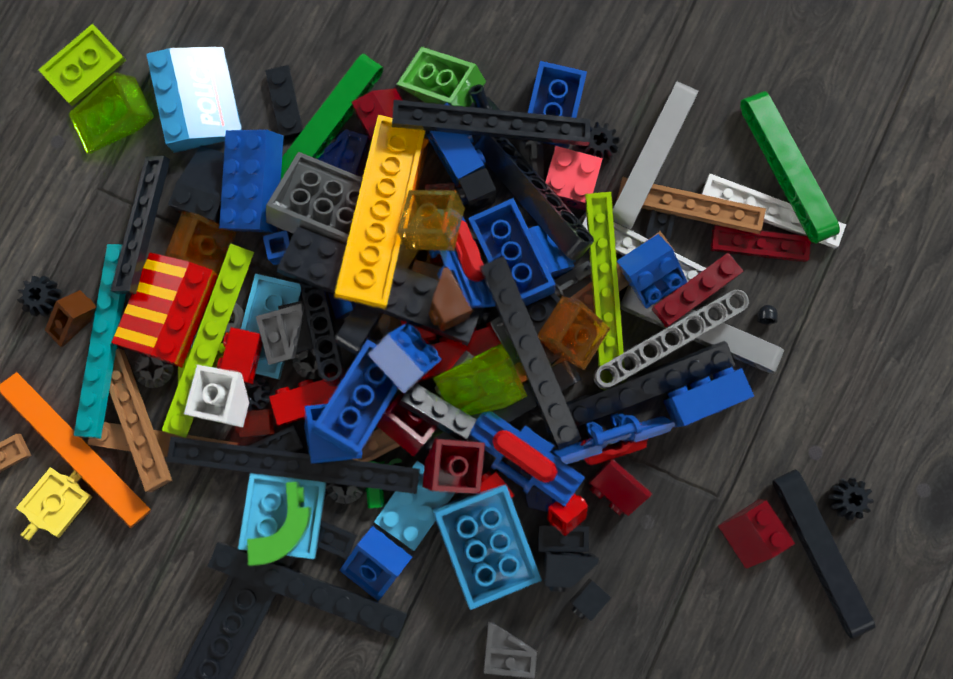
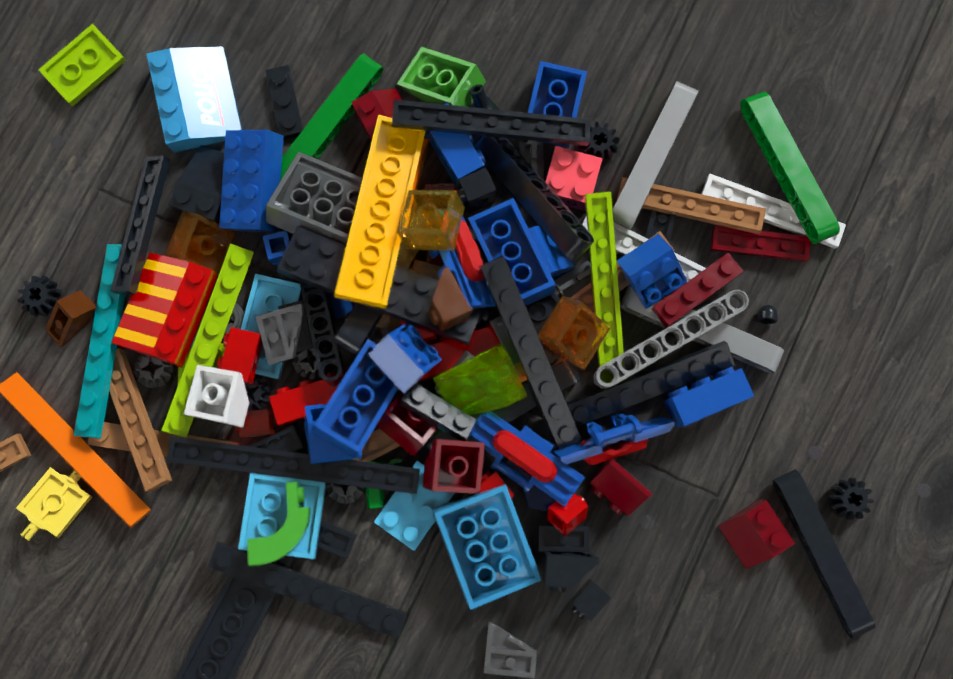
clear neon green slope [68,72,154,154] -> none
clear blue wing [318,129,369,175] -> none
blue slope [339,526,412,601] -> none

